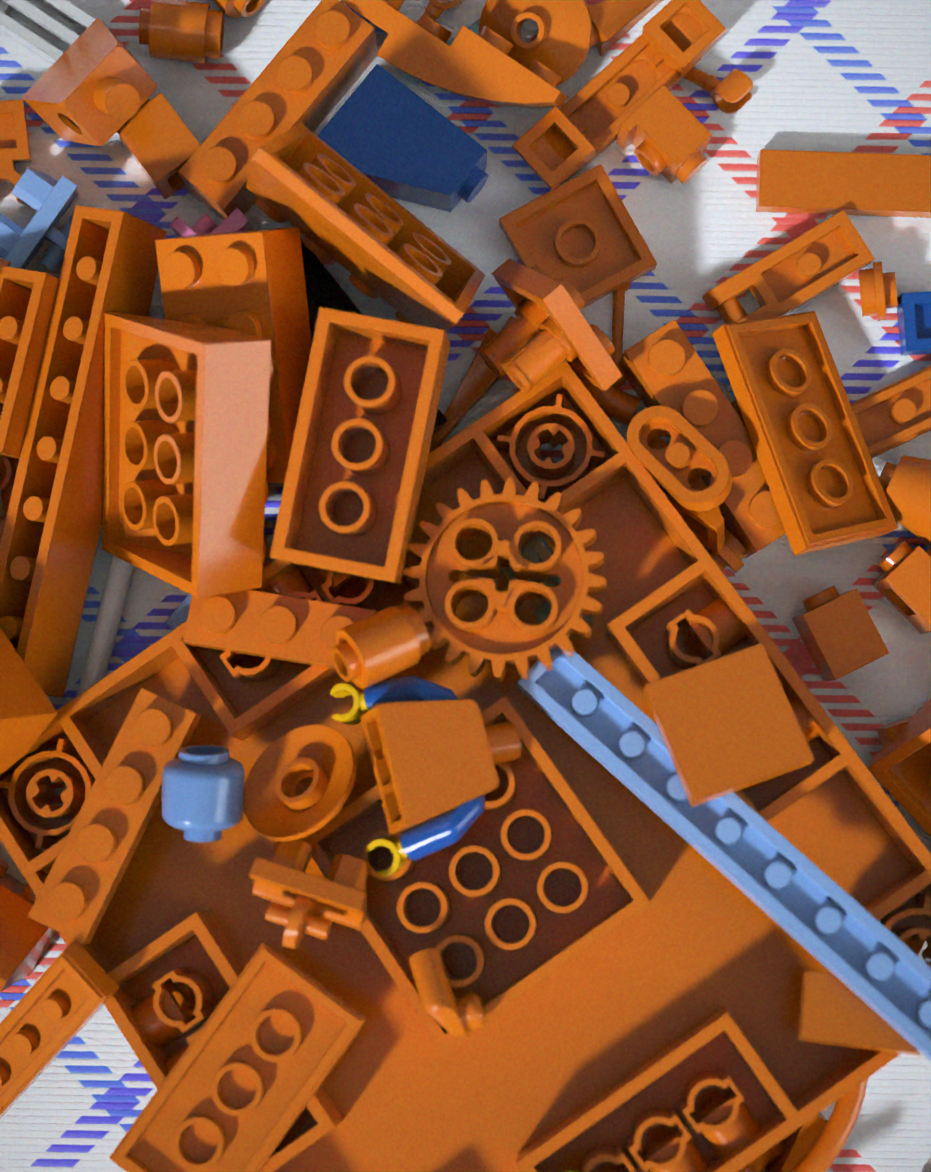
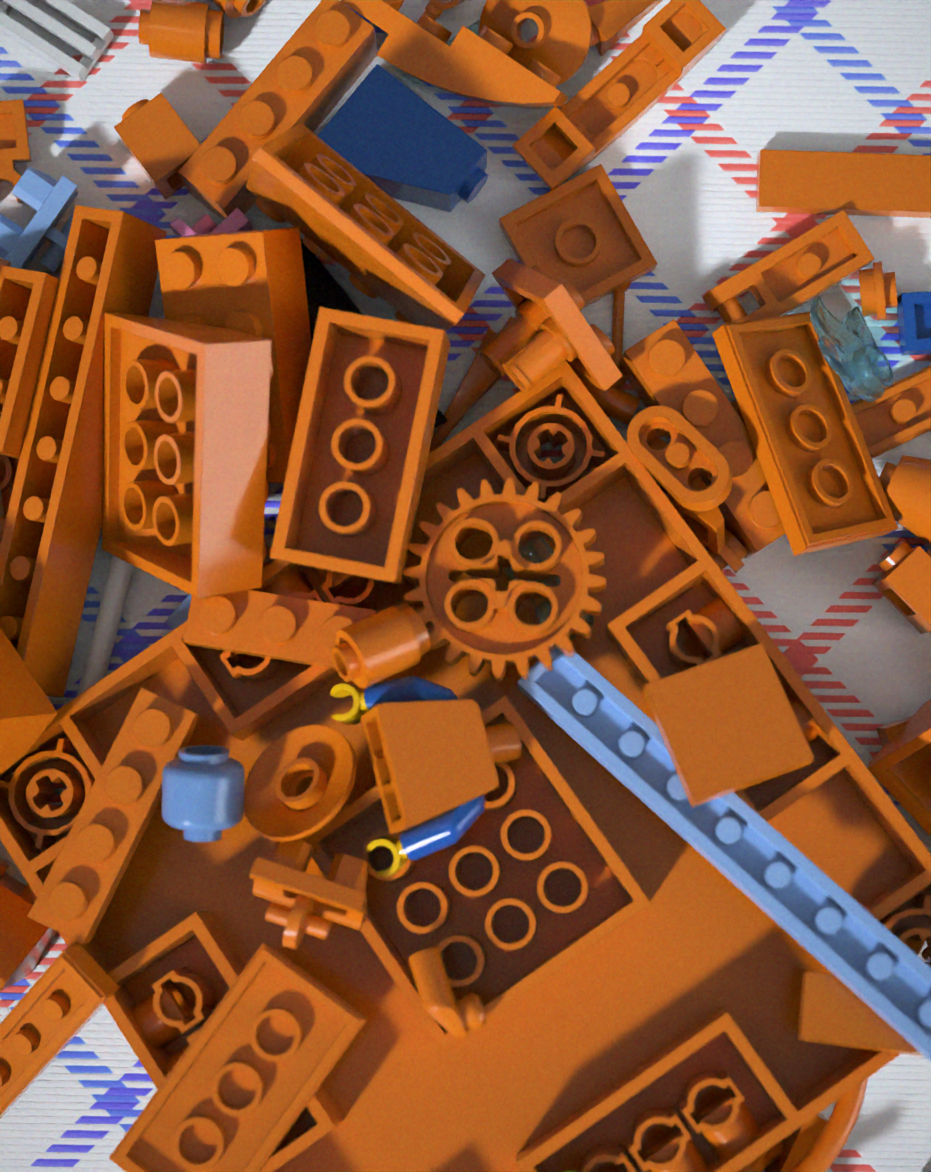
orange torso [21,18,158,147] -> none
orange brick [616,84,712,185] -> none
orange hand [683,67,753,114] -> none
orange brick [792,585,889,681] -> none
none -> clear light blue plate [810,296,893,402]

